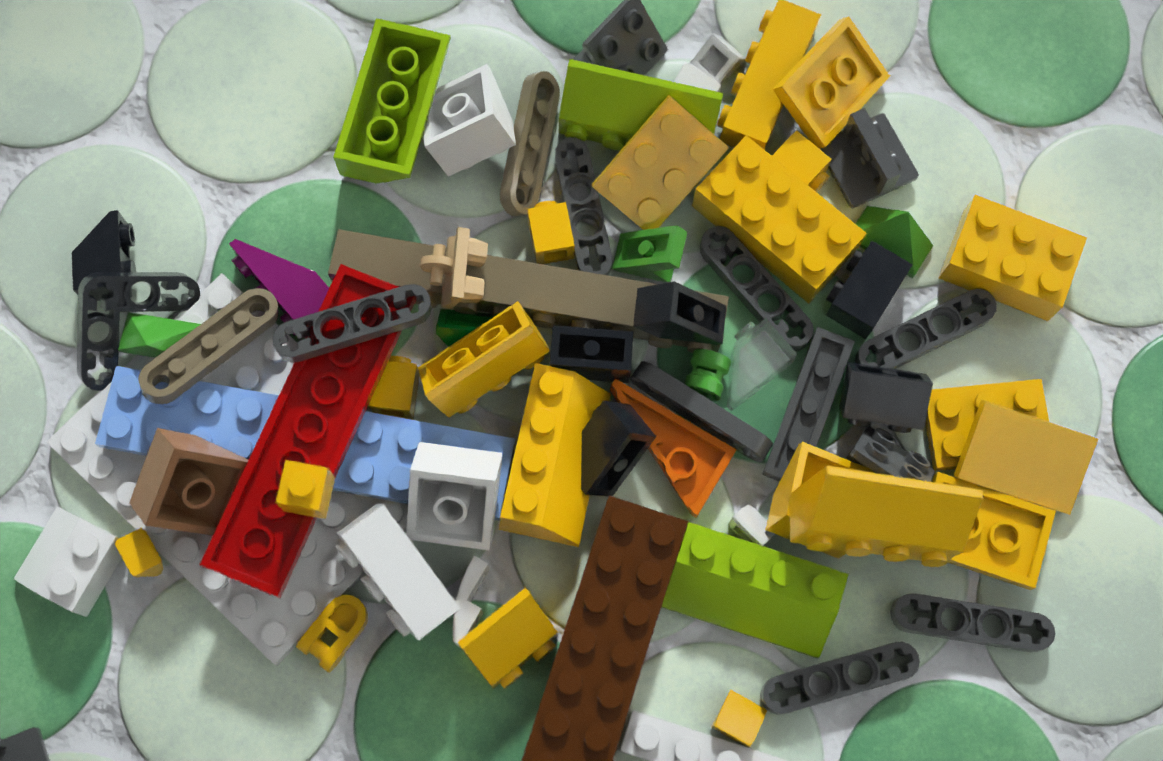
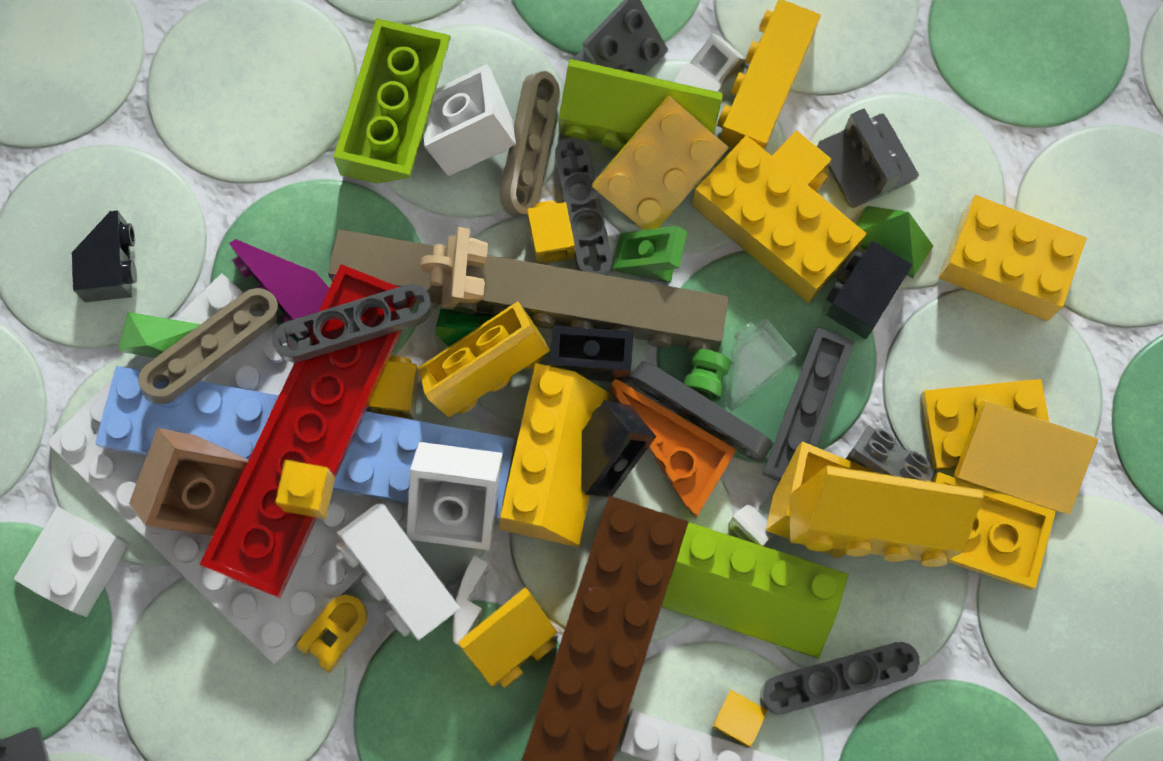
black beam [77,272,200,391] -> none
yellow slope [115,527,163,577] -> none
black slope [633,281,726,345] -> none
dark grey beam [700,226,814,352] -> none
yellow plate [773,16,890,149] -> none
black brick [839,362,933,433] -> none
dark grey beam [855,289,997,369] -> none
dark grey beam [890,593,1055,652] -> none

